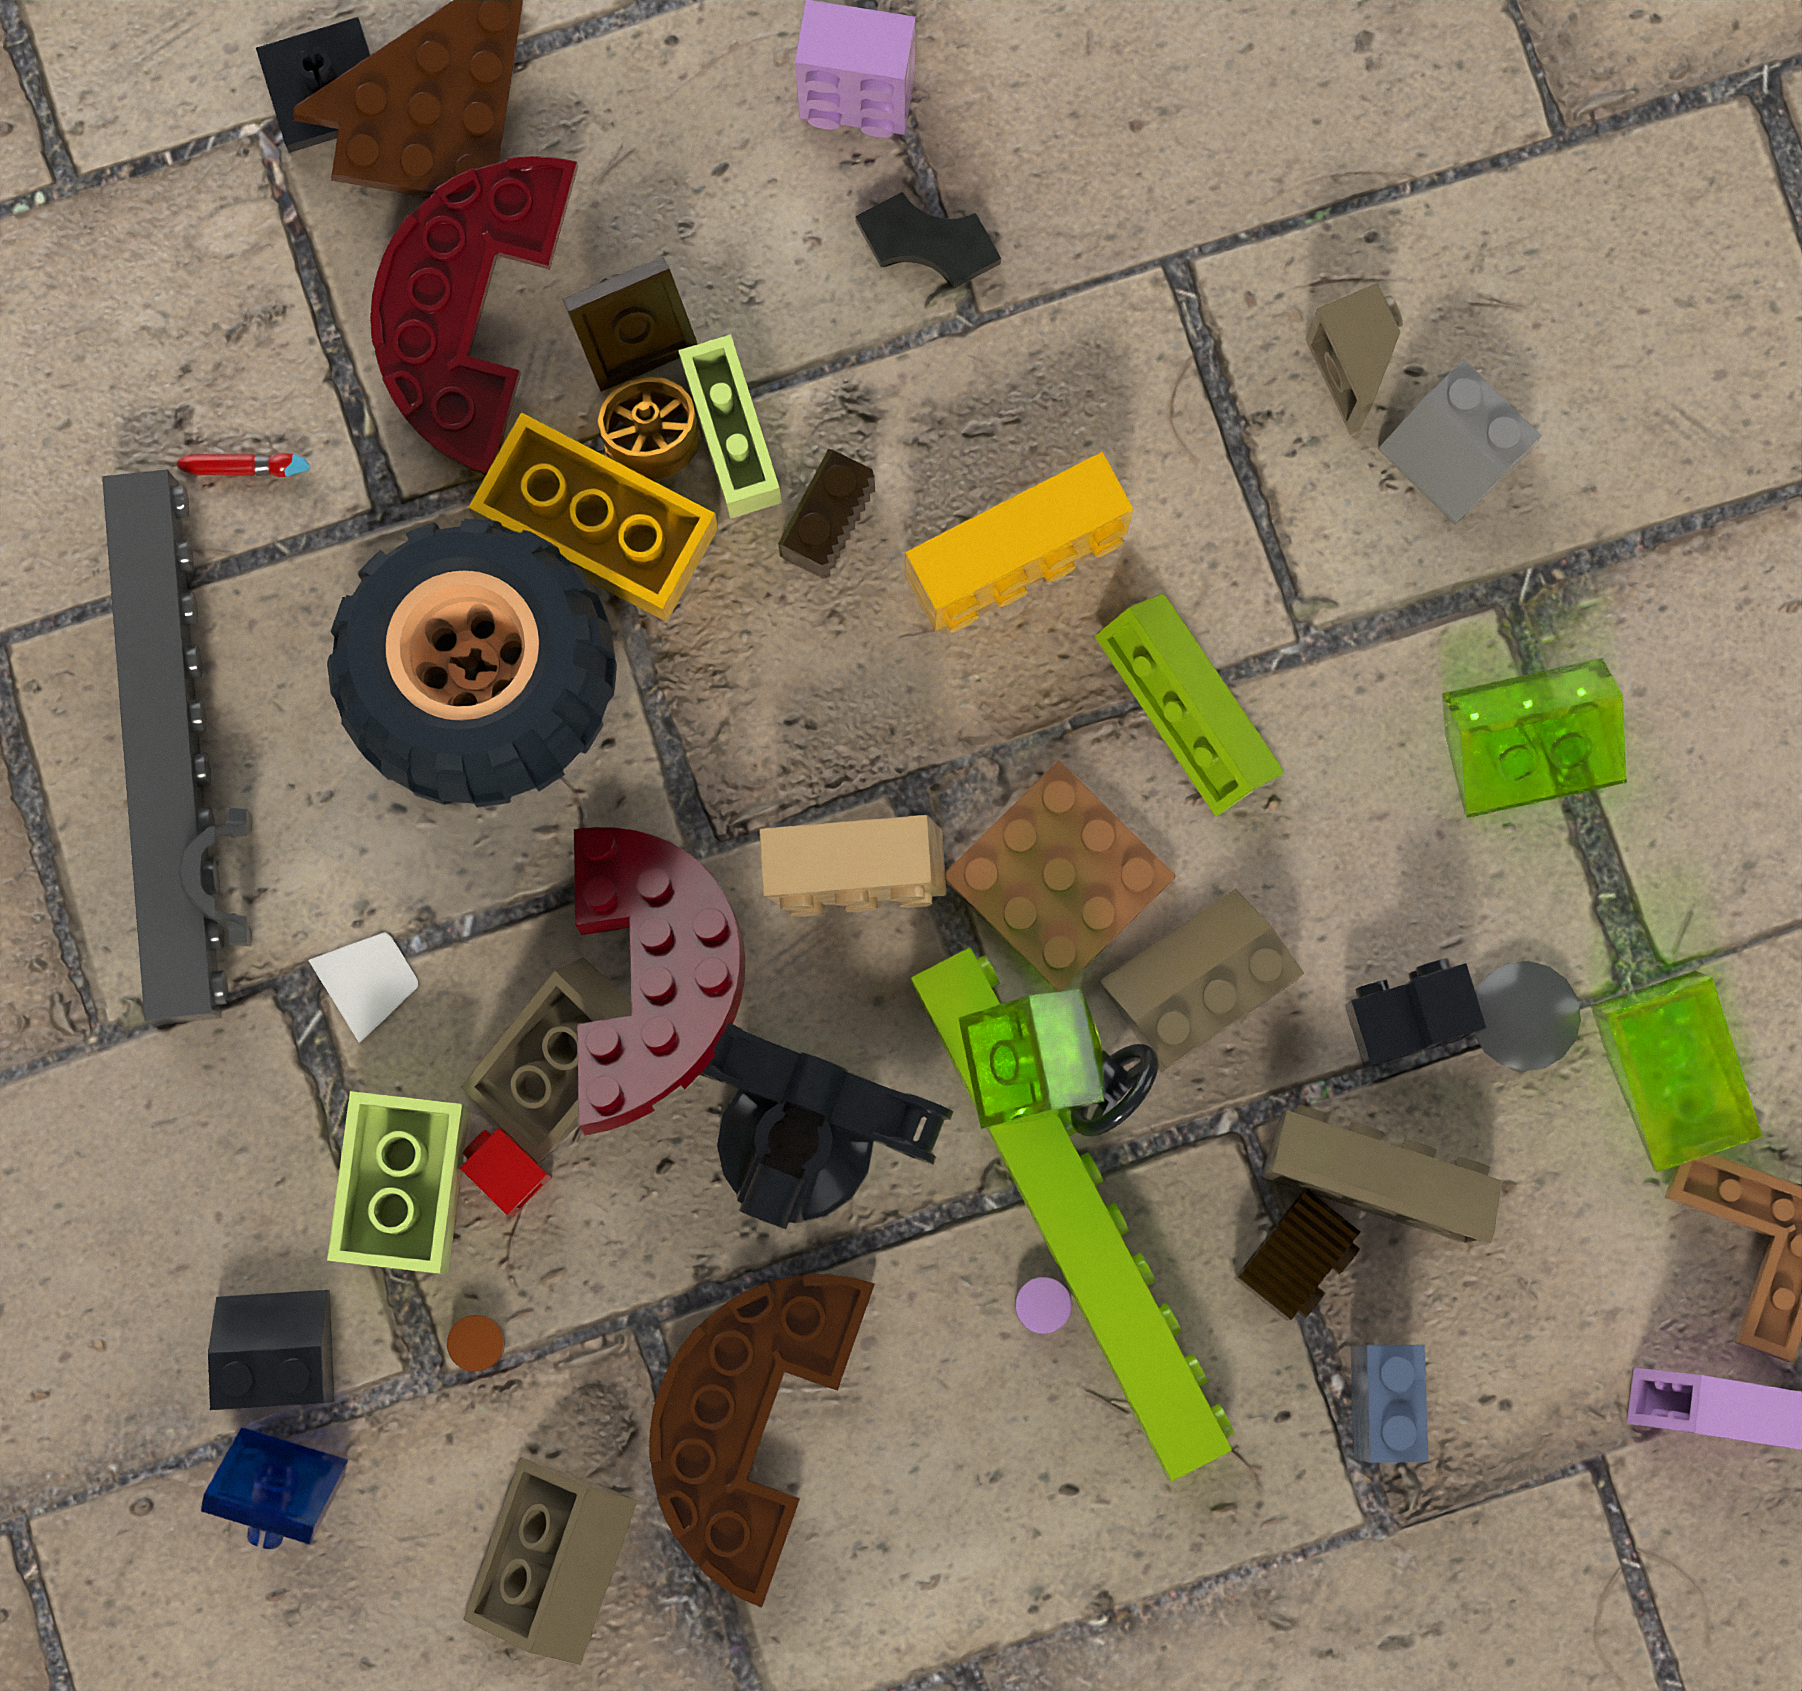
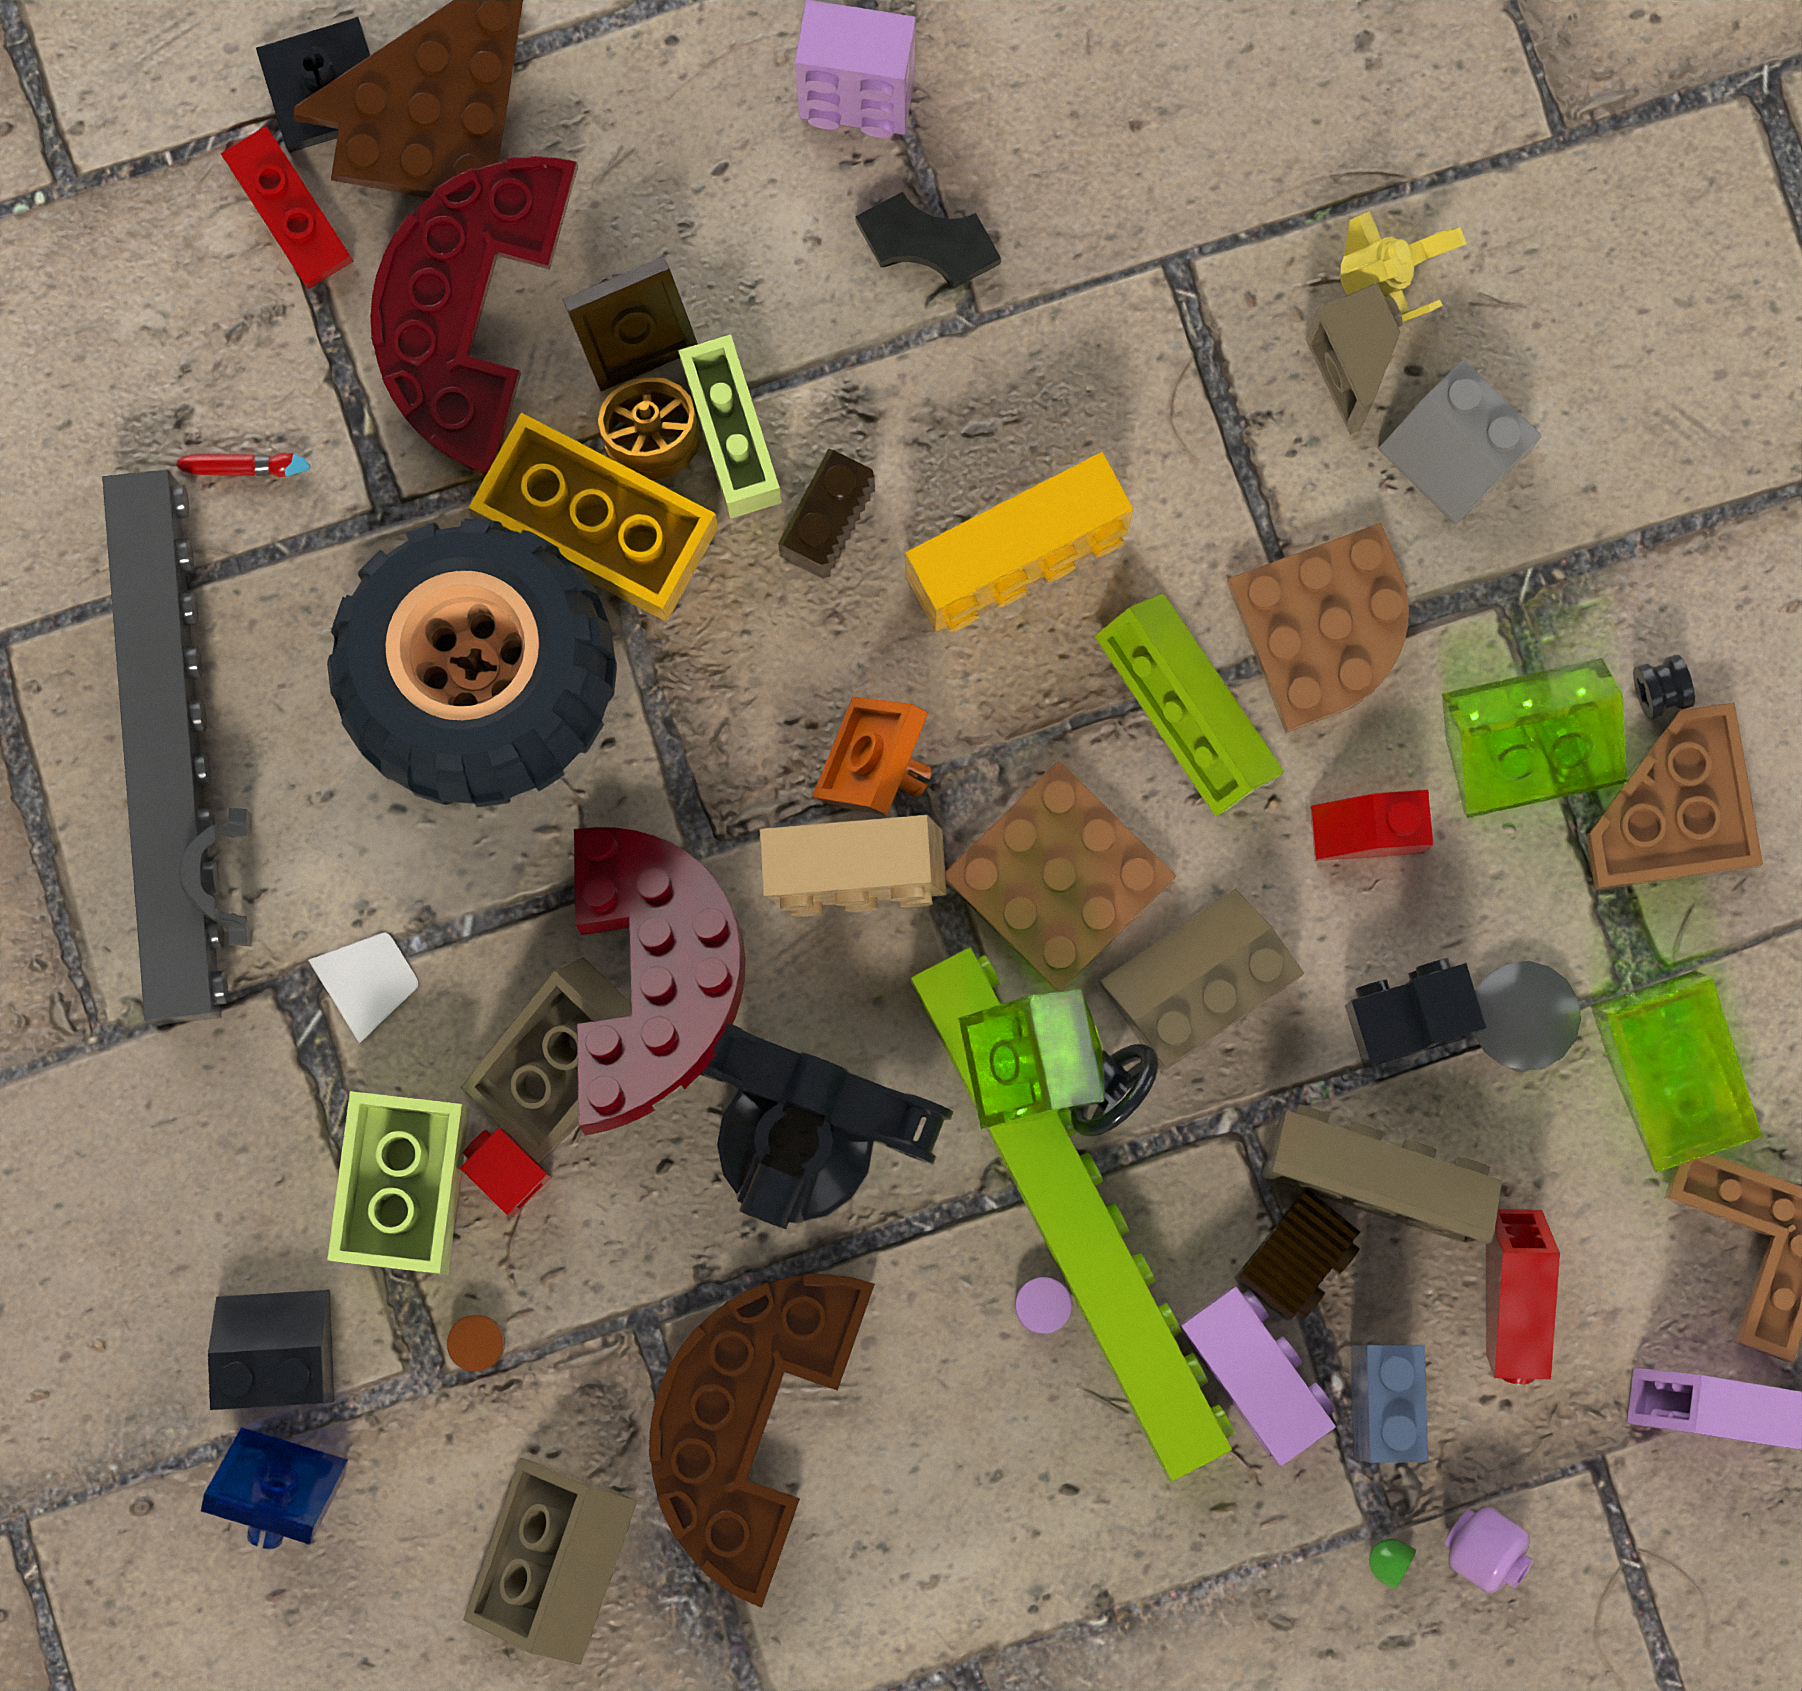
none -> red plate [220,126,353,289]
none -> orange tile [812,696,931,815]
none -> lavender brick [1179,1286,1336,1467]
none -> medium nougat plate [1227,523,1409,733]
none -> red slope [1310,790,1433,861]
none -> light yellow piece [1339,211,1467,322]
none -> bright green hinge [1369,1539,1416,1590]
none -> lavender head [1444,1507,1533,1593]
none -> red slope [1486,1209,1560,1384]
none -> medium nougat plate [1586,702,1763,890]
none -> black wheel [1633,654,1695,719]

